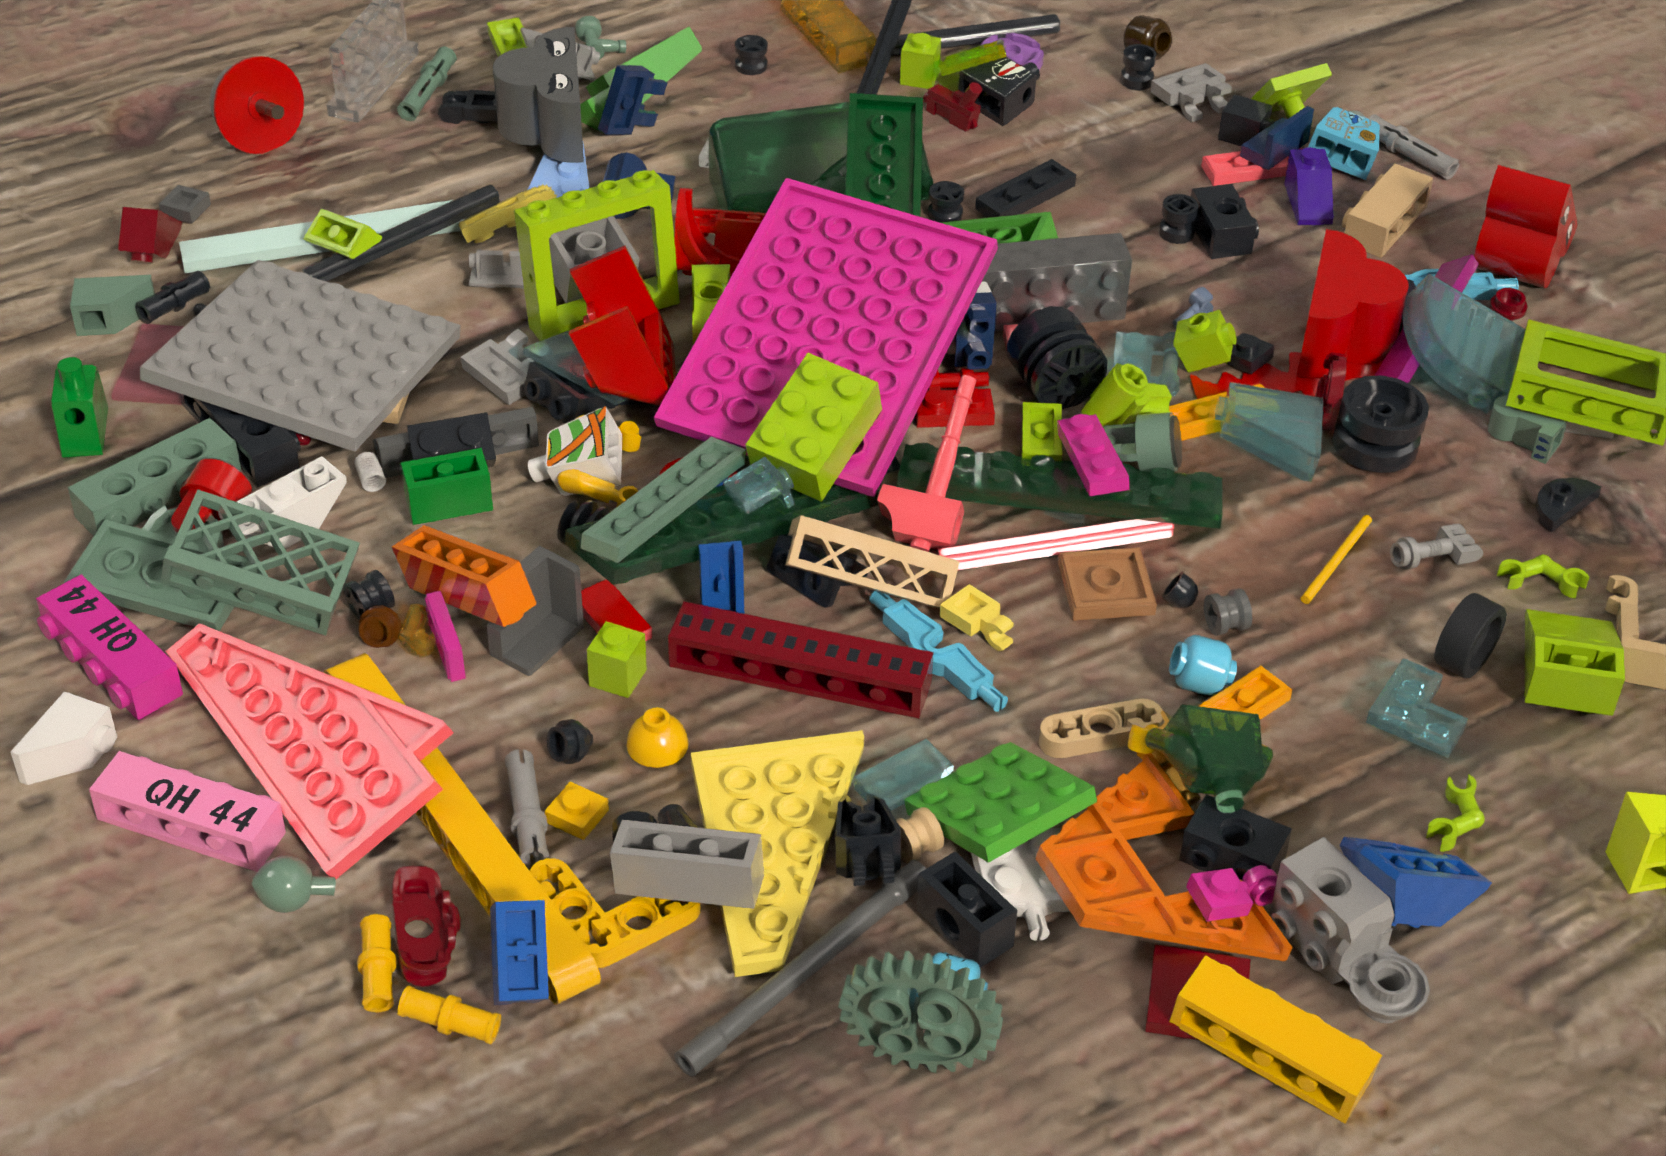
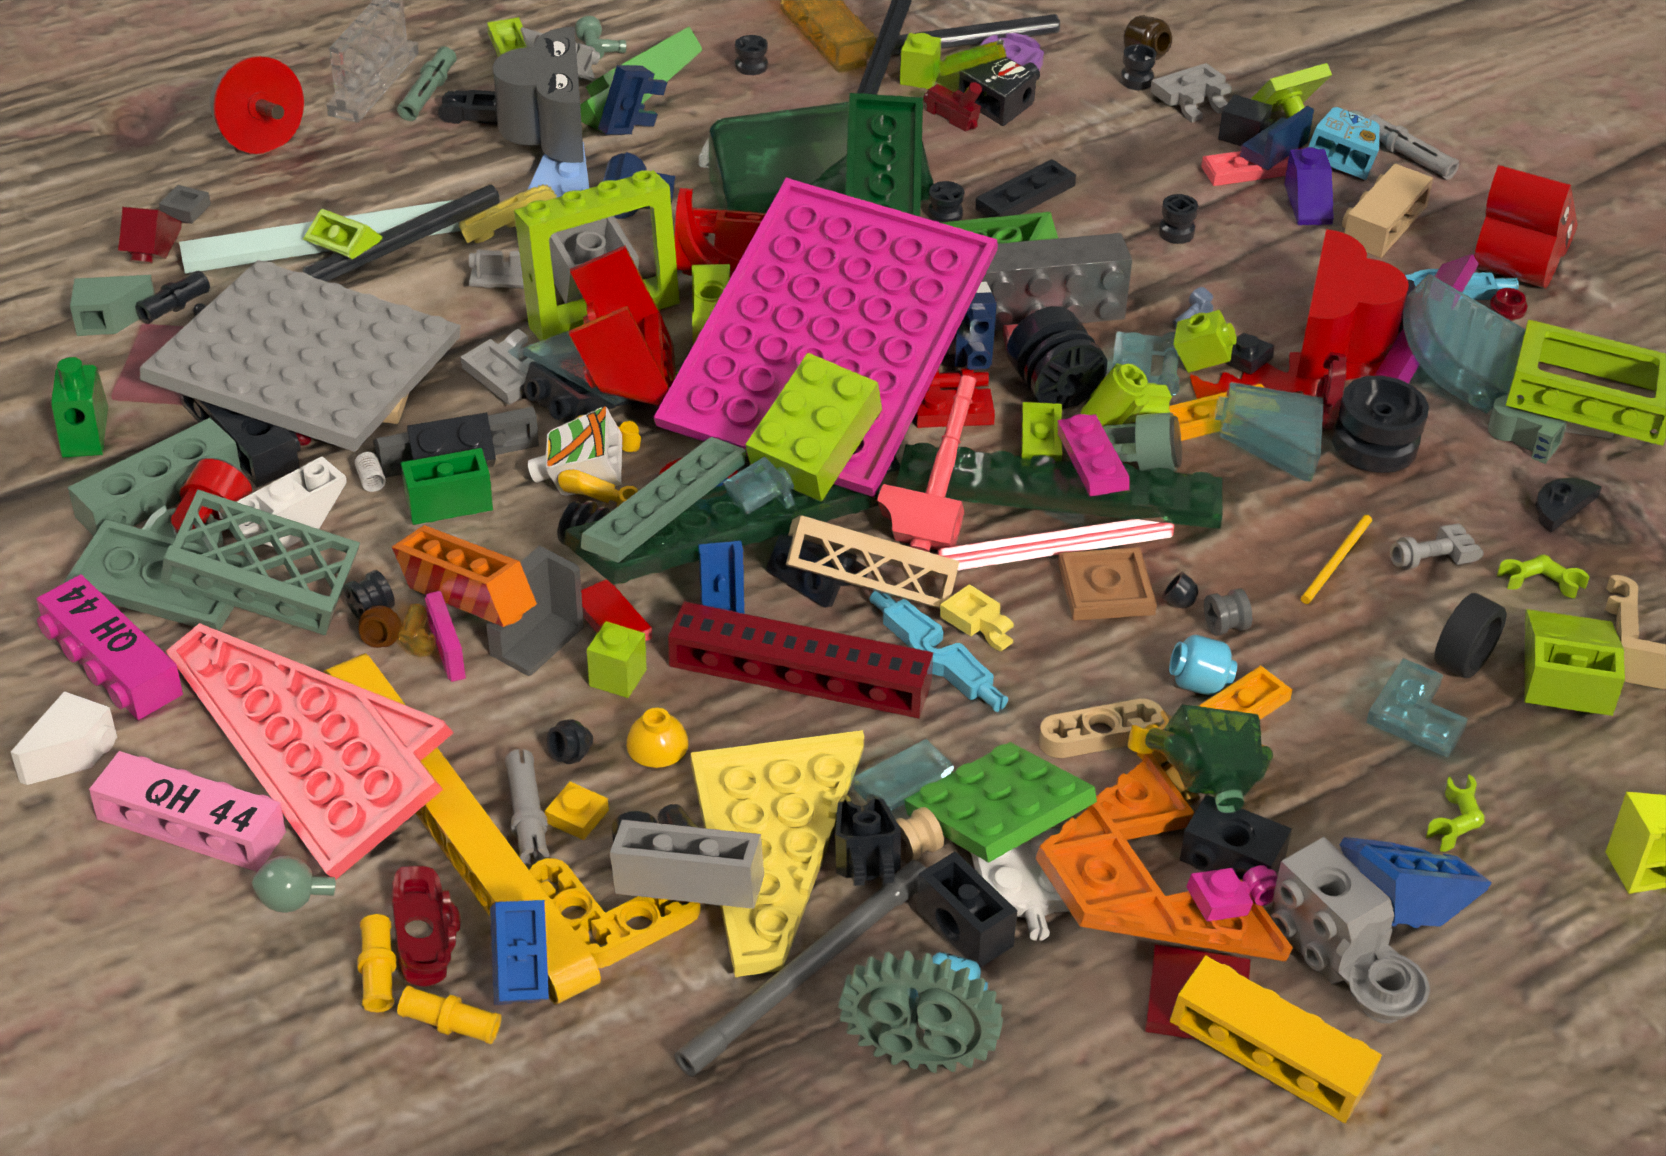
black brick [1191,184,1259,259] -> none

